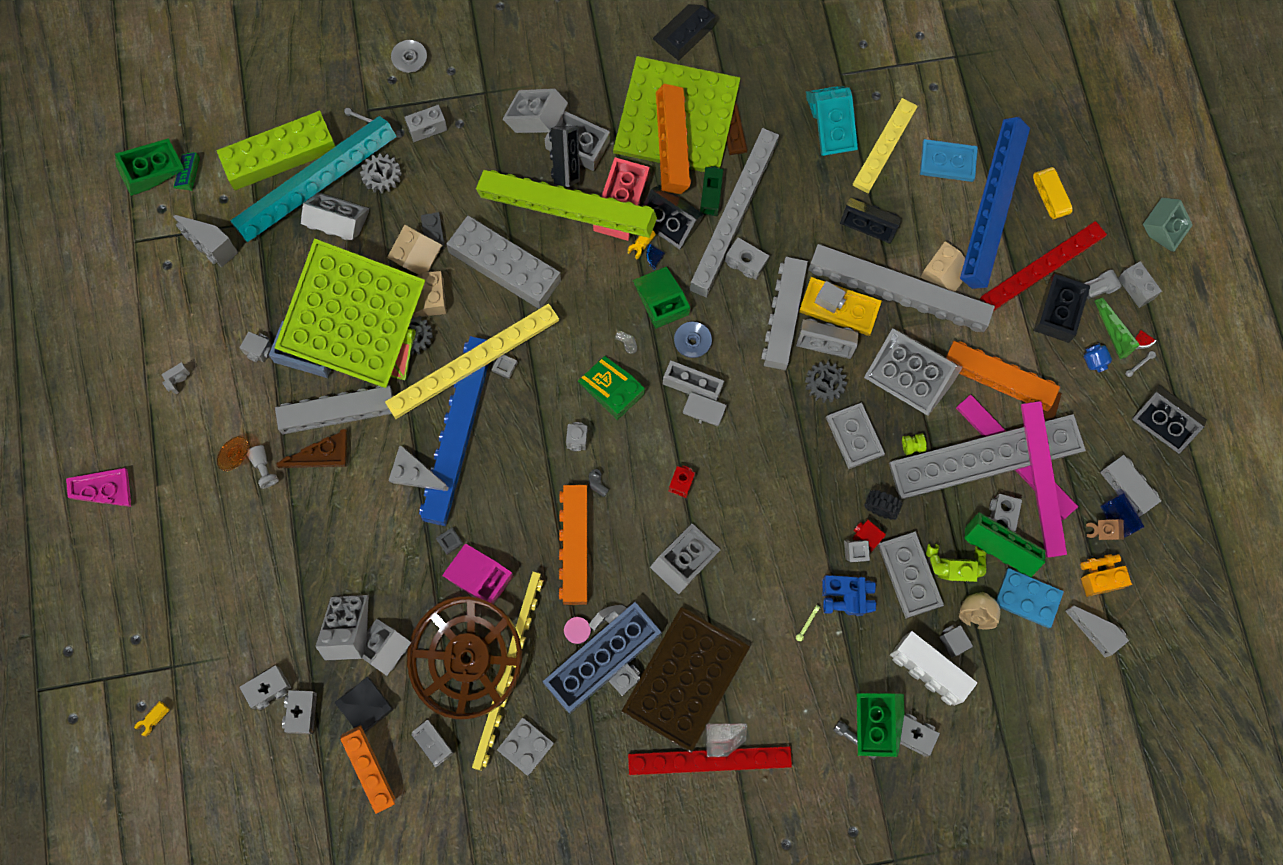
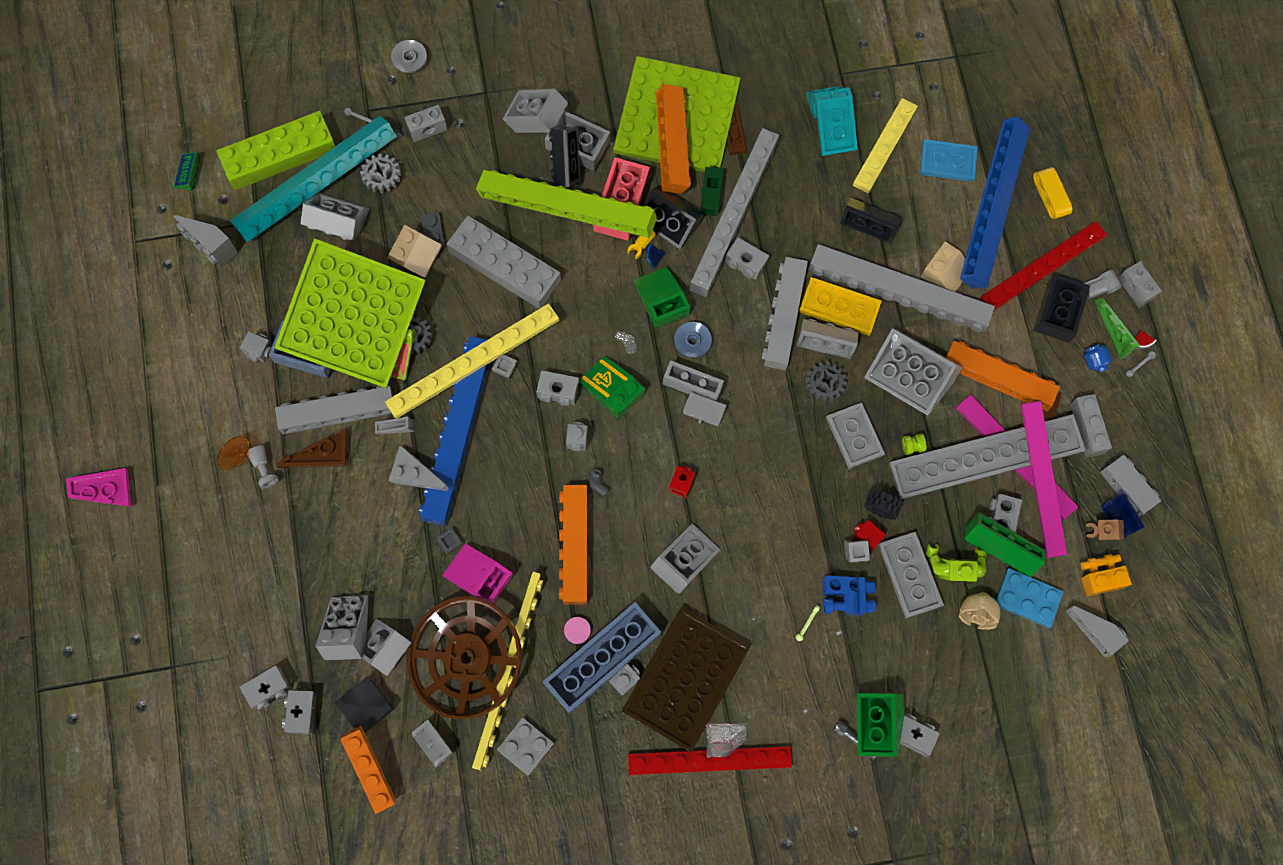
green slope [115,138,184,196] -> none
yellow bar [134,701,170,737] -> none
light grey bracket [161,362,190,394] -> none
tan slope [413,271,446,317] -> none
light grey slope [589,605,627,630] -> none
black slope [653,4,715,61] -> none
light grey brick [814,281,846,313] -> none
white brick [890,631,977,706] -> none
light grey brick [939,625,973,658] -> none
black slope [1132,385,1207,454] -> none
sand green slope [1143,198,1193,252] -> none
none -> light grey piece [375,417,415,434]
none -> light grey brick [536,371,579,406]
none -> light grey brick [1070,394,1112,458]

